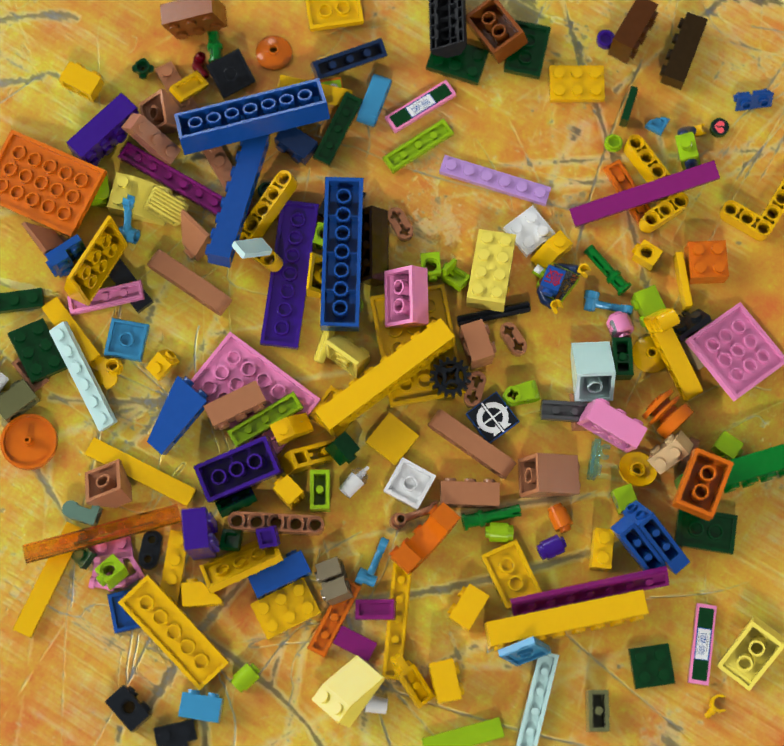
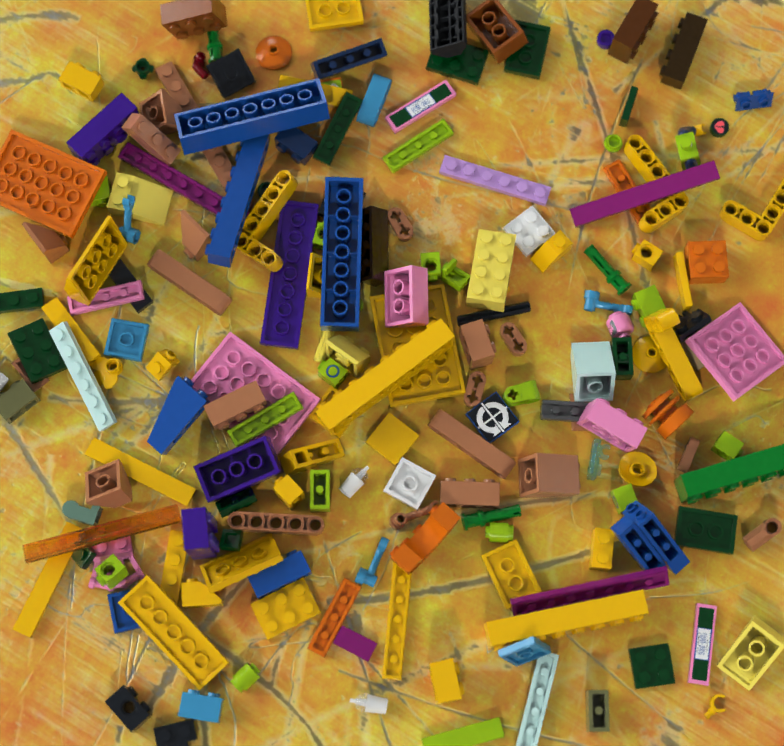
orange piece [0,414,58,470] -> none
blue plate [45,234,86,278] -> none
black plate [138,530,163,570] -> none
light yellow brick [143,186,189,226] -> none
yellow tile [169,70,209,103] -> none
light aqua tile [232,237,273,259] -> none
dark purple plate [256,525,280,549] -> none
yellow slope [270,413,314,447] -> none
light yellow slope [312,655,385,728] -> none
dark tan piece [315,556,354,605] -> none
dark green brick [325,431,360,466] -> none
magenta tile [355,599,396,620] -> none
yellow hinge [391,654,435,709] -> none
black gear [429,357,471,399] -> none
yellow brick [447,583,490,631] -> none
torso [532,263,591,314] -> none
dark purple brick [536,534,567,560] -> none
blue brick [539,264,566,297] -> none
orange brick [547,503,573,534] -> none
yellow plate [548,65,605,102] -> none
dark azure tile [644,117,670,136] -> none
tan brick [647,430,694,475] -> none
orange brick [671,447,734,521] -> none
none -> lime brick [318,357,348,389]
none -> nougat piece [742,518,782,552]

